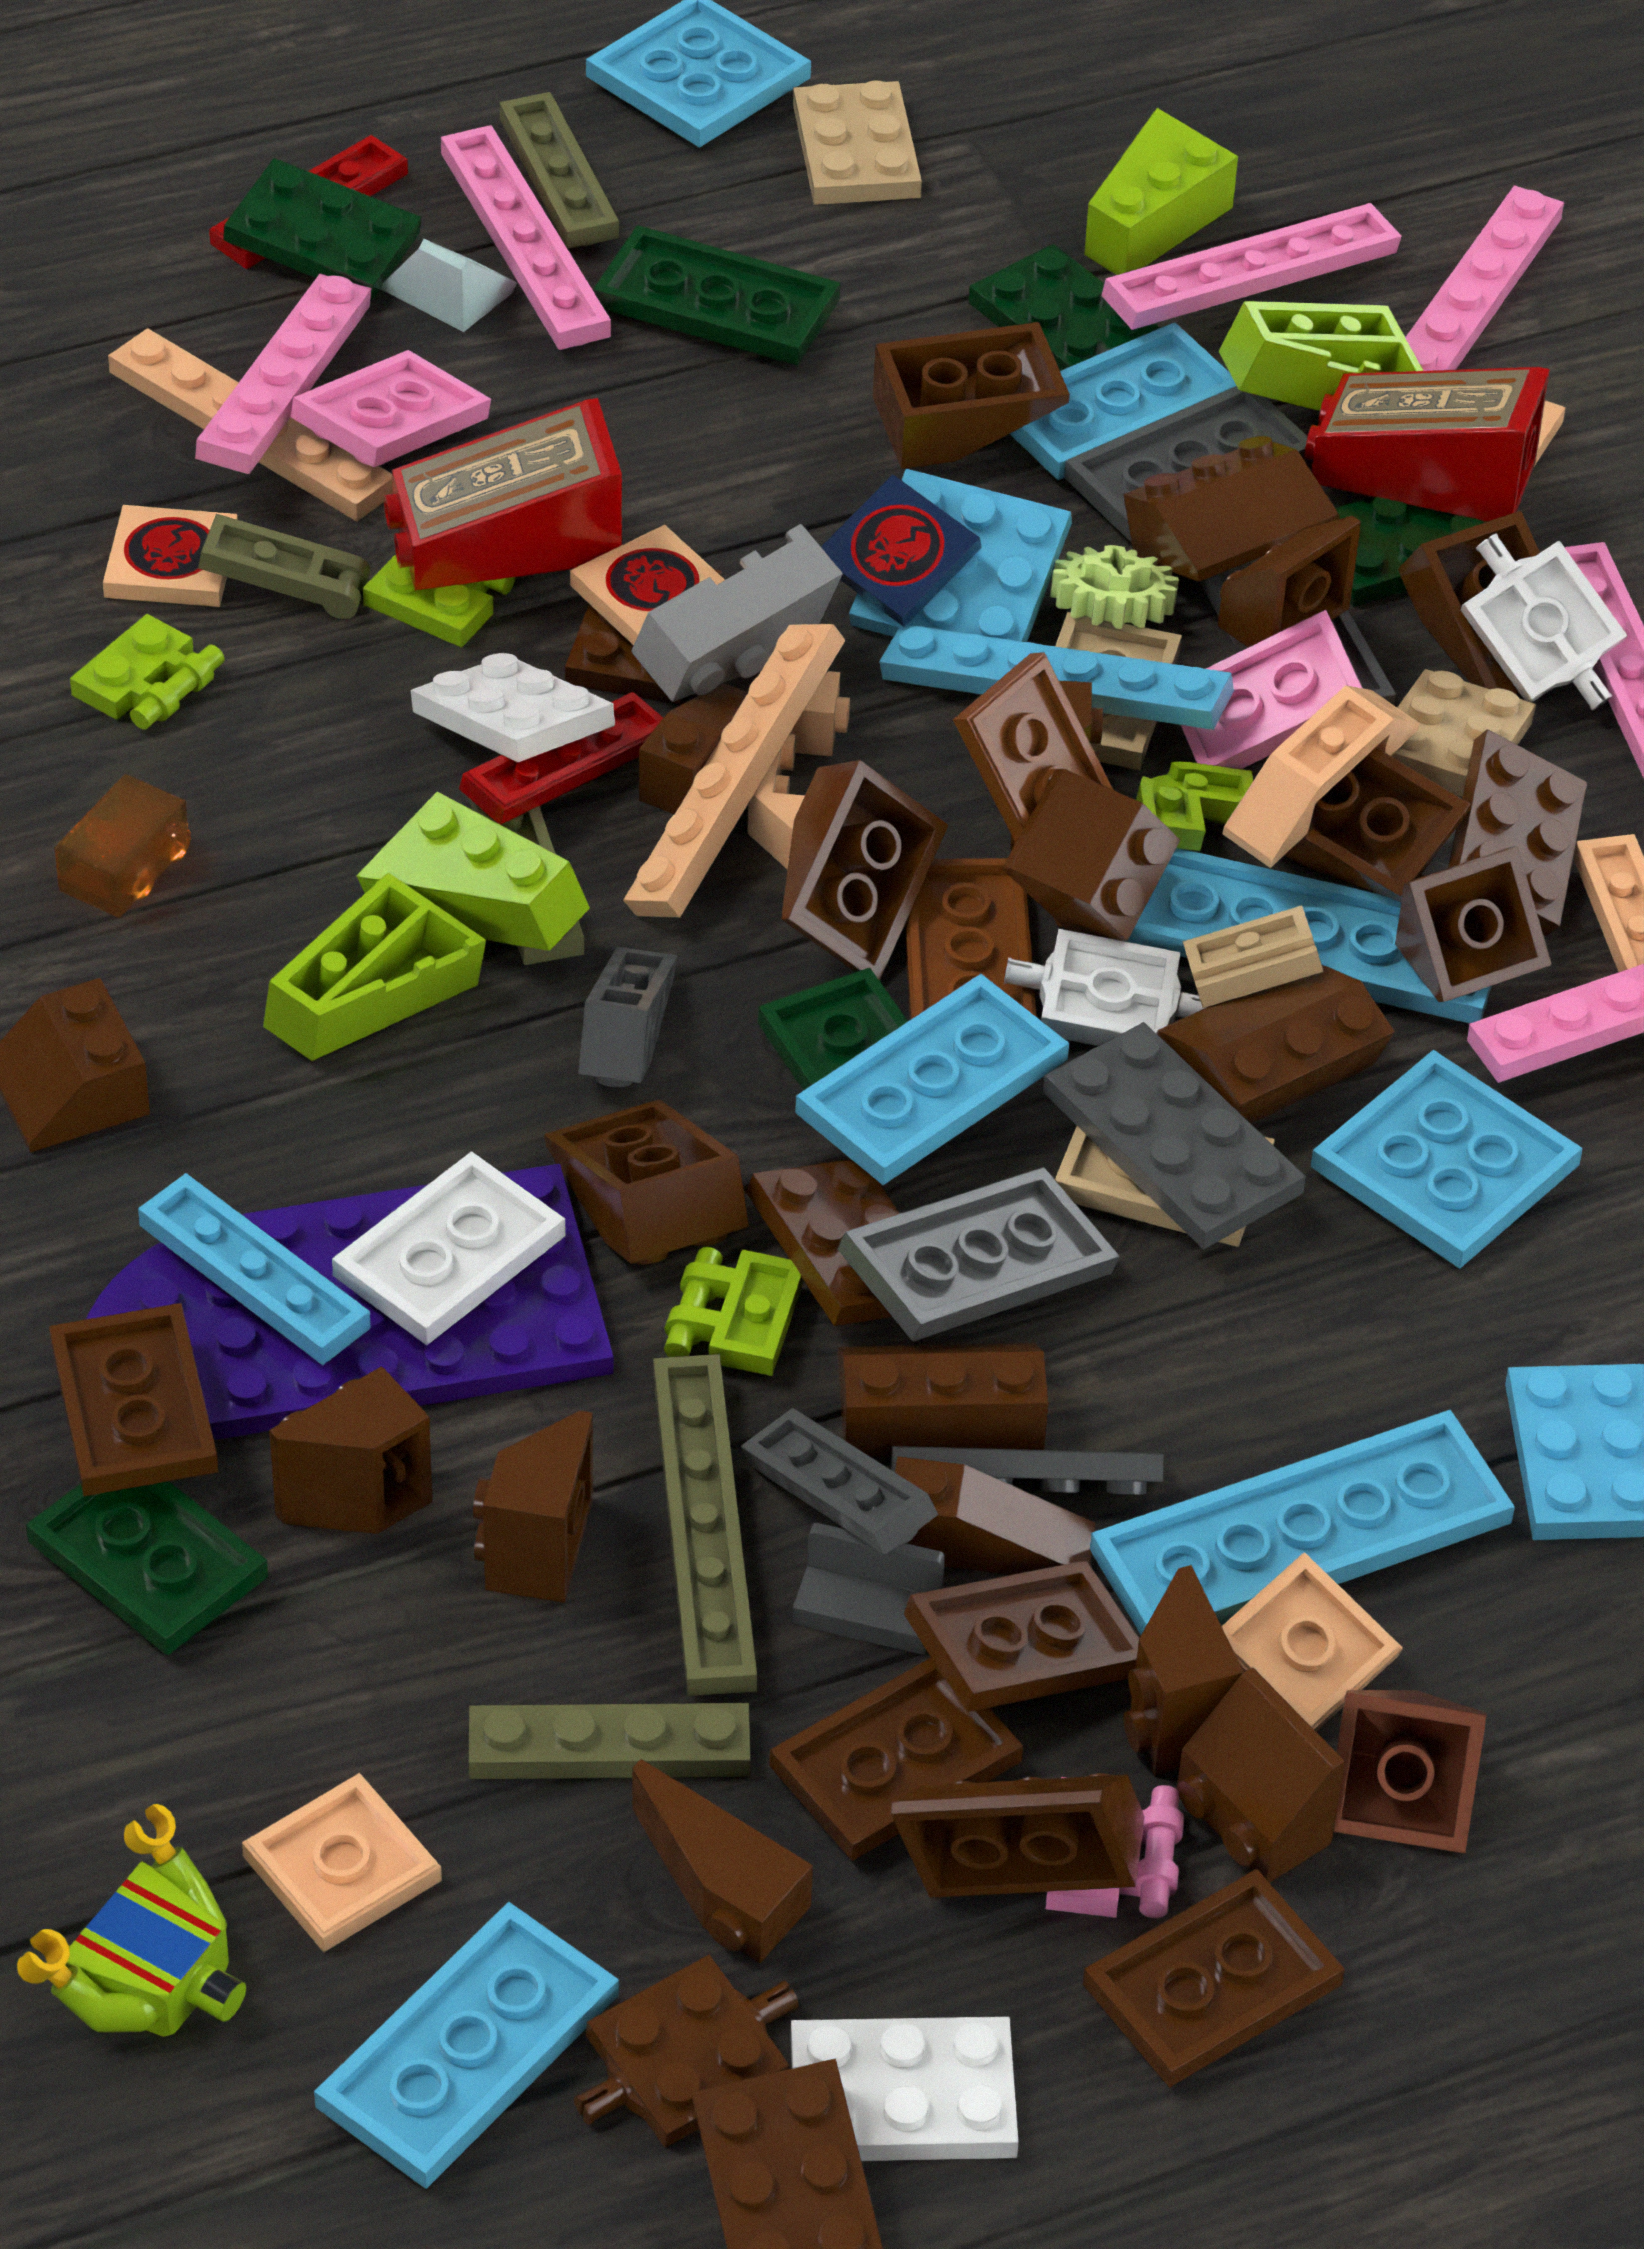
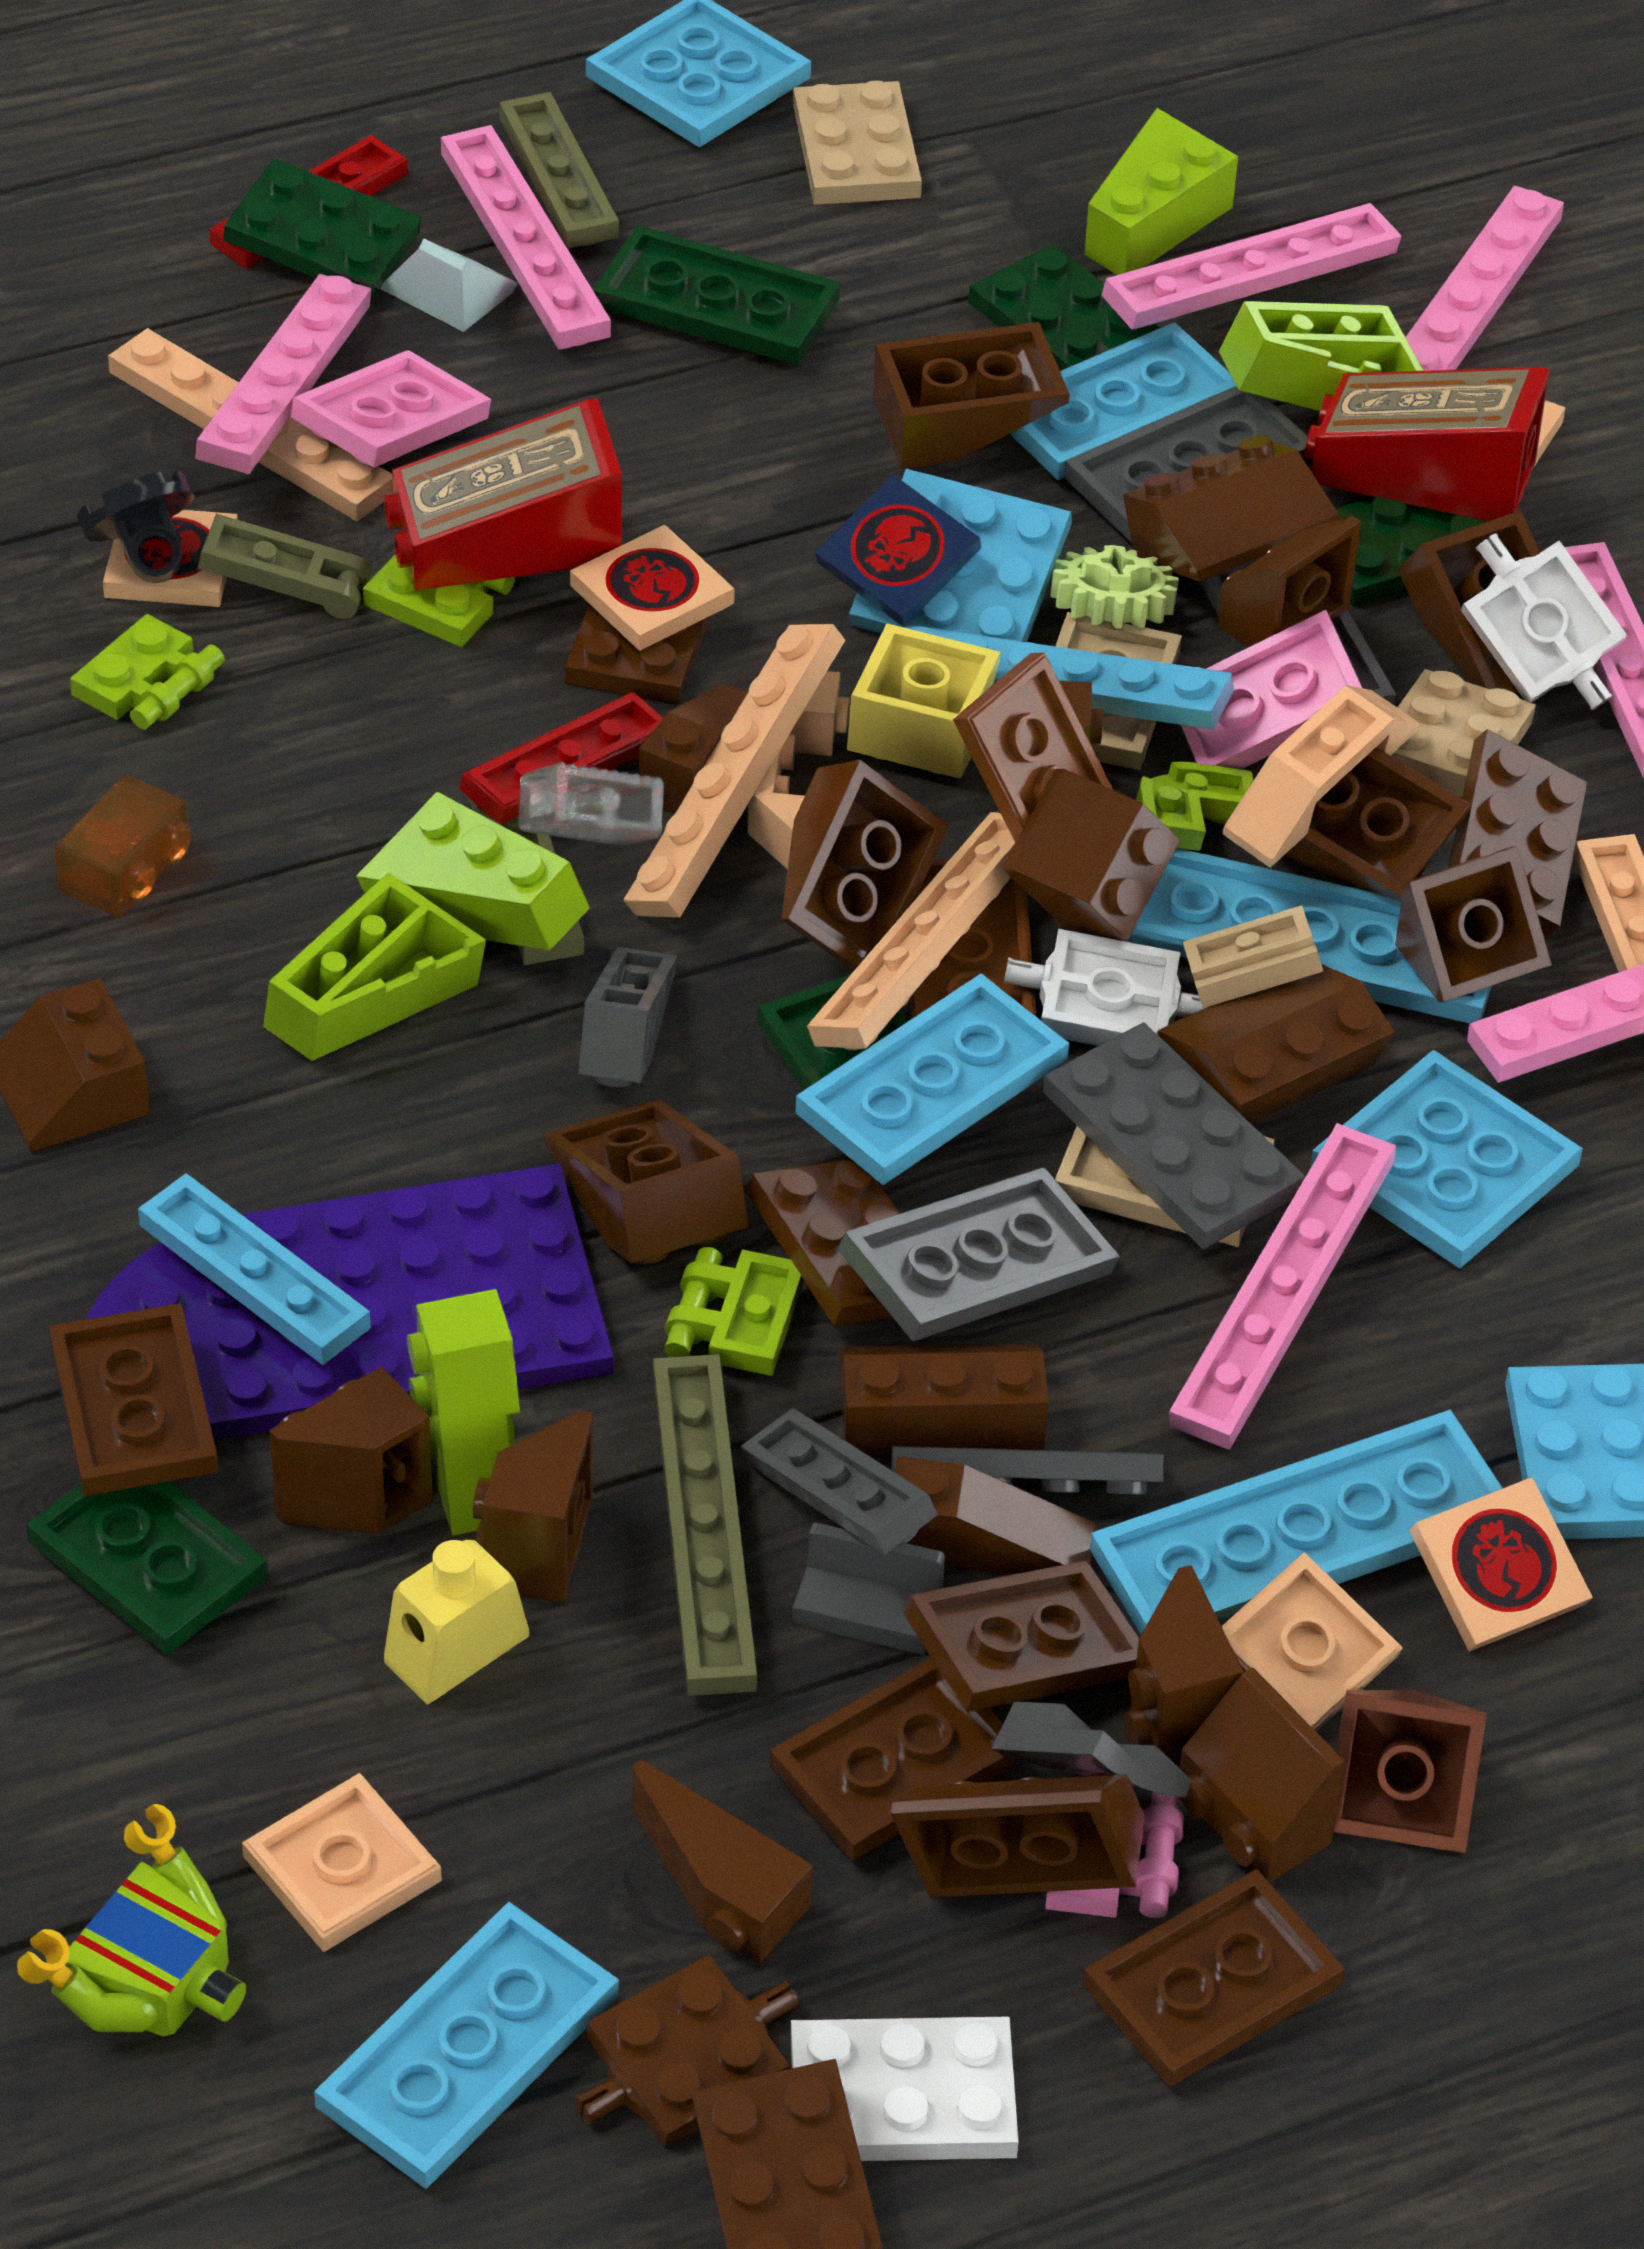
white plate [332,1151,565,1345] -> none
white plate [411,653,615,762] -> none
olive plate [469,1703,750,1779] -> none
light grey wedge [631,524,843,702] -> none
none -> black tile [77,471,195,583]
none -> light yellow torso [384,1540,529,1705]
none -> lime wedge [407,1289,520,1536]
none -> clear brick [519,762,663,847]
none -> light nougat plate [807,812,1016,1050]
none -> light yellow slope [847,623,1001,779]
none -> dark grey slope [991,1702,1193,1797]
none -> bright pink plate [1169,1123,1396,1450]
none -> tile [1409,1477,1593,1652]

